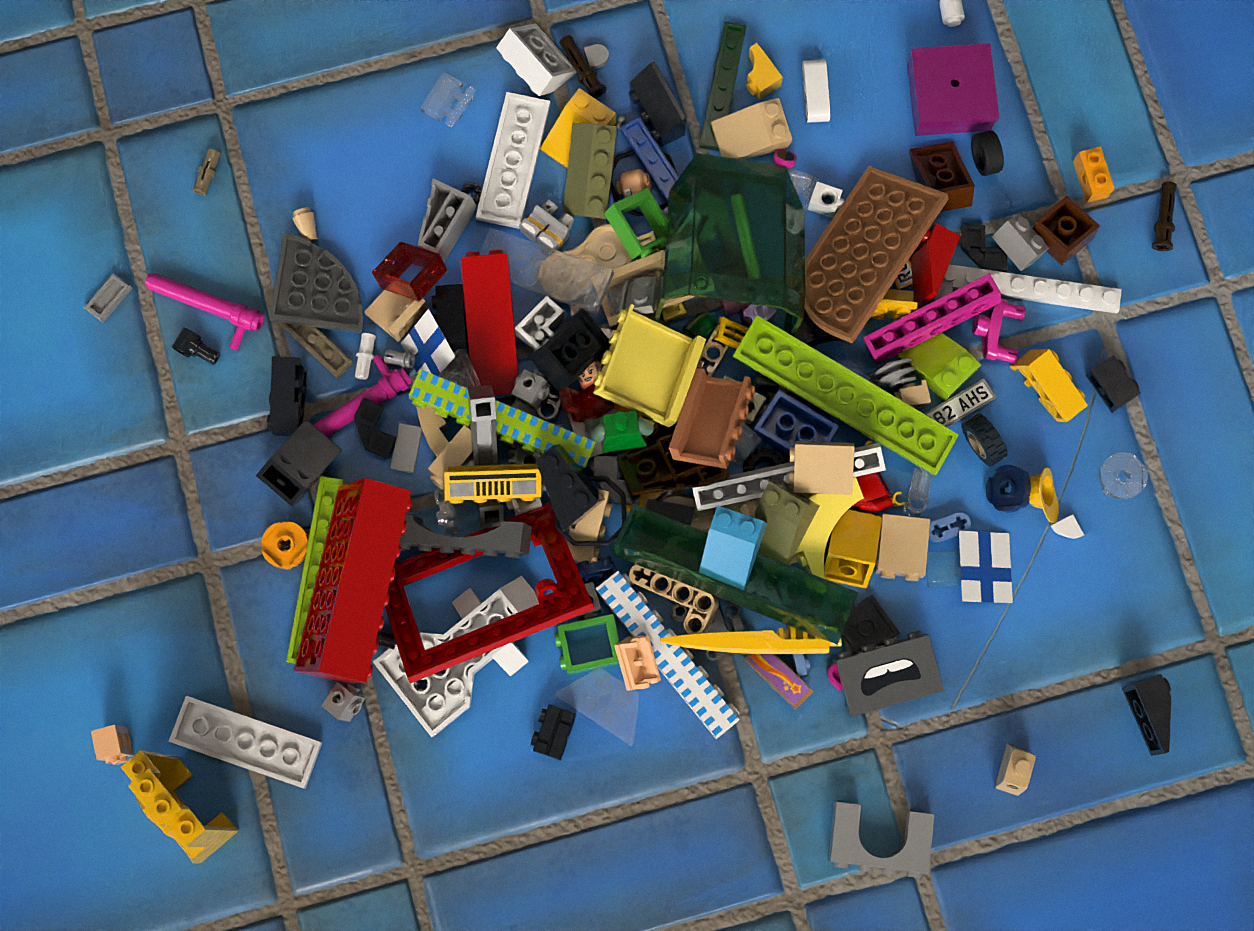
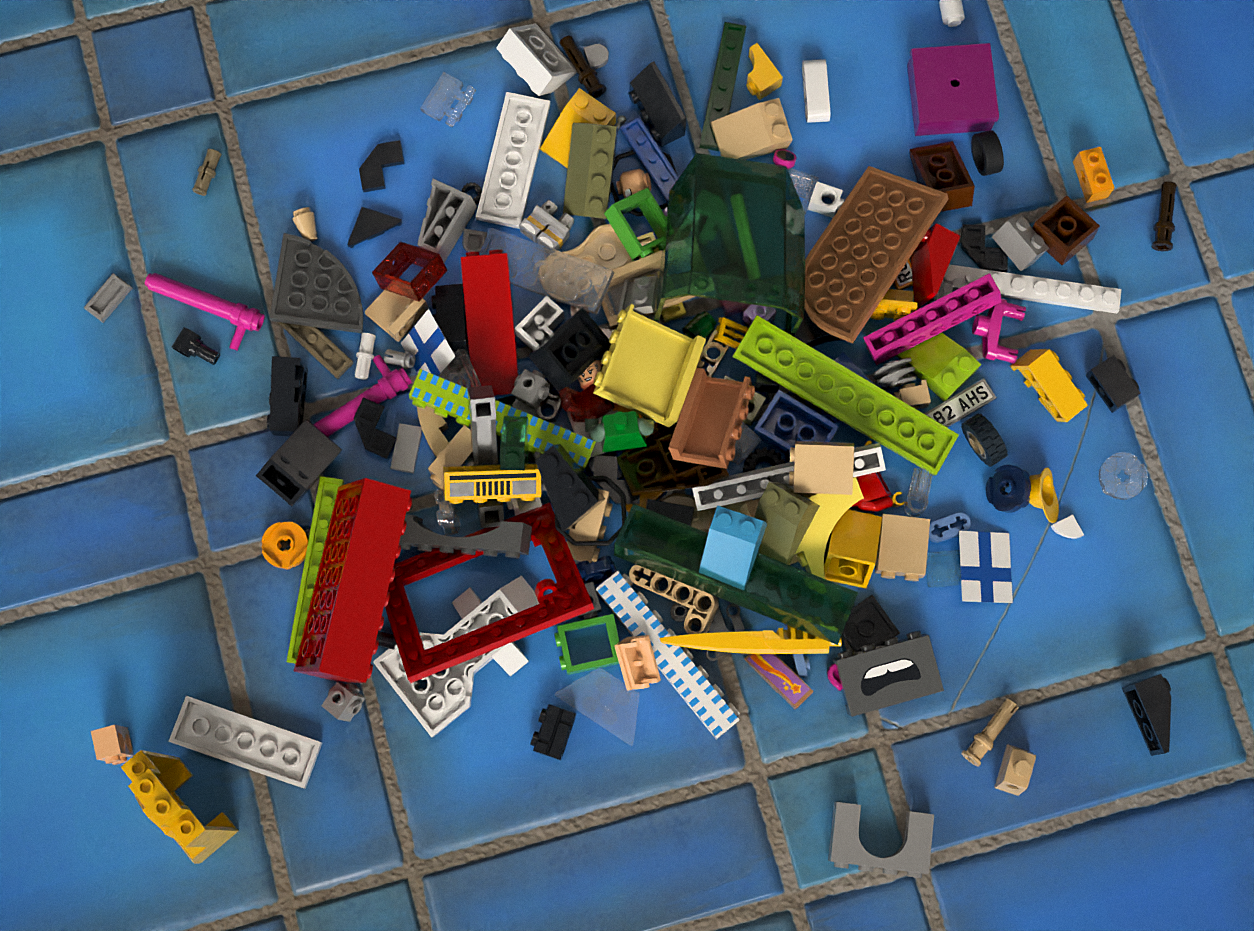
none -> black tile [347,207,402,248]
none -> black tile [359,140,404,192]
none -> light grey tile [462,229,487,252]
none -> clear green slope [500,416,528,471]
none -> tan pin [961,698,1019,767]

